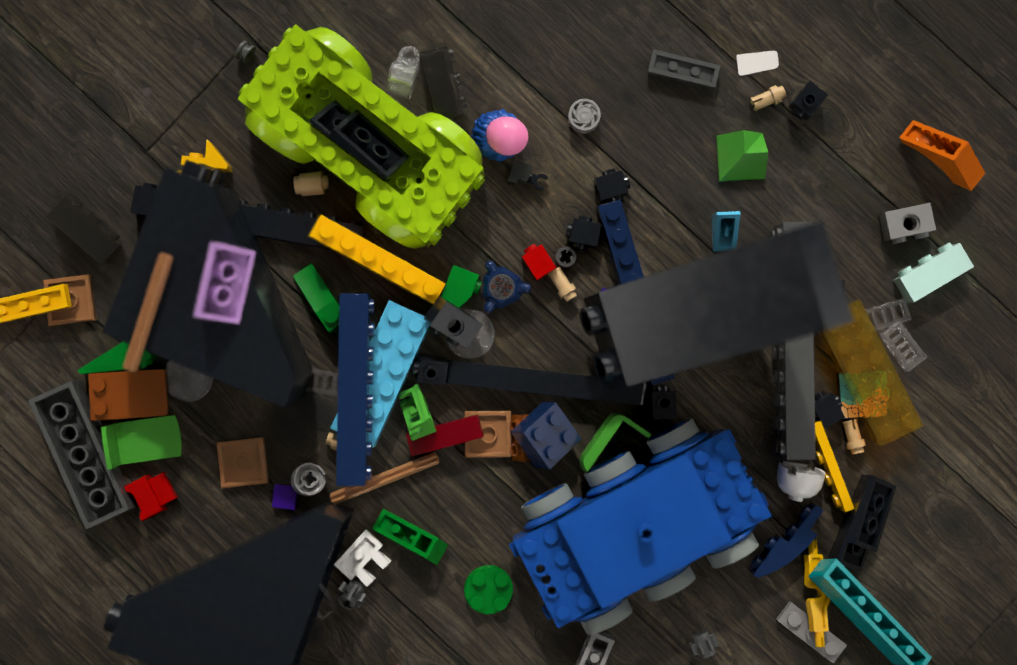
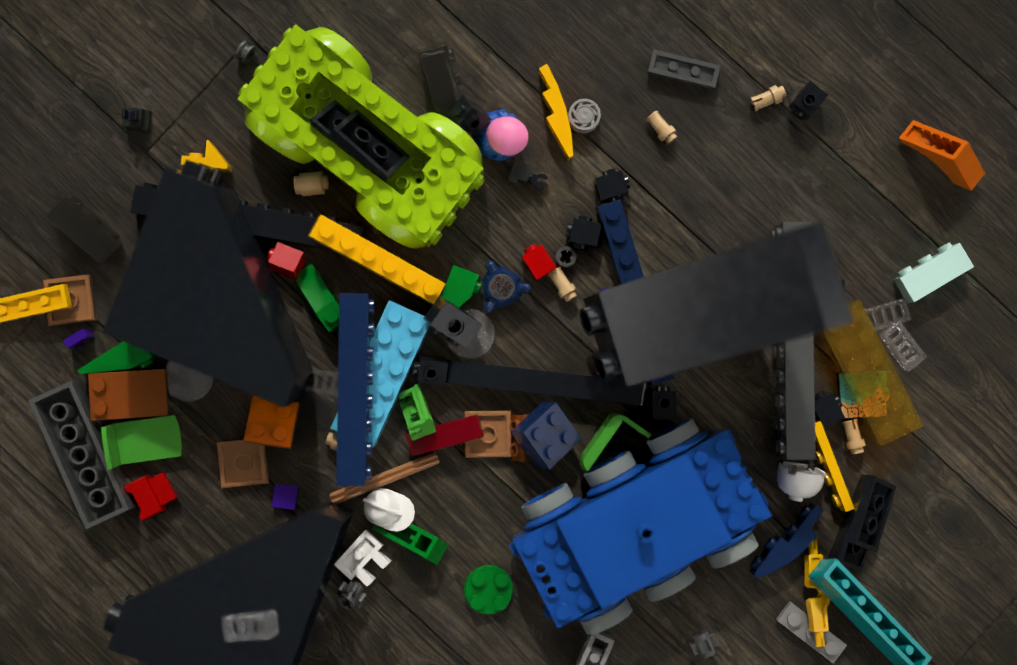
medium nougat axle [123,253,173,372] -> none
lavender slope [194,242,256,324] -> none
light grey wheel [291,463,326,496] -> none
clear piece [387,46,420,99] -> none
medium azure slope [711,211,741,251] -> none
bright green slope [716,130,768,182] -> none
white sticker [736,51,779,76] -> none
light grey brick [878,203,936,244] -> none
none -> dark purple tile [63,329,95,348]
none -> pearl dark grey piece [122,107,152,132]
none -> clear slope [222,610,278,642]
none -> orange plate [243,395,300,449]
none -> brick [267,242,306,280]
none -> white piece [363,488,415,532]
none -> black brick [448,95,491,137]
none -> yellow slope [538,64,573,161]
none -> tan animal [646,110,677,145]

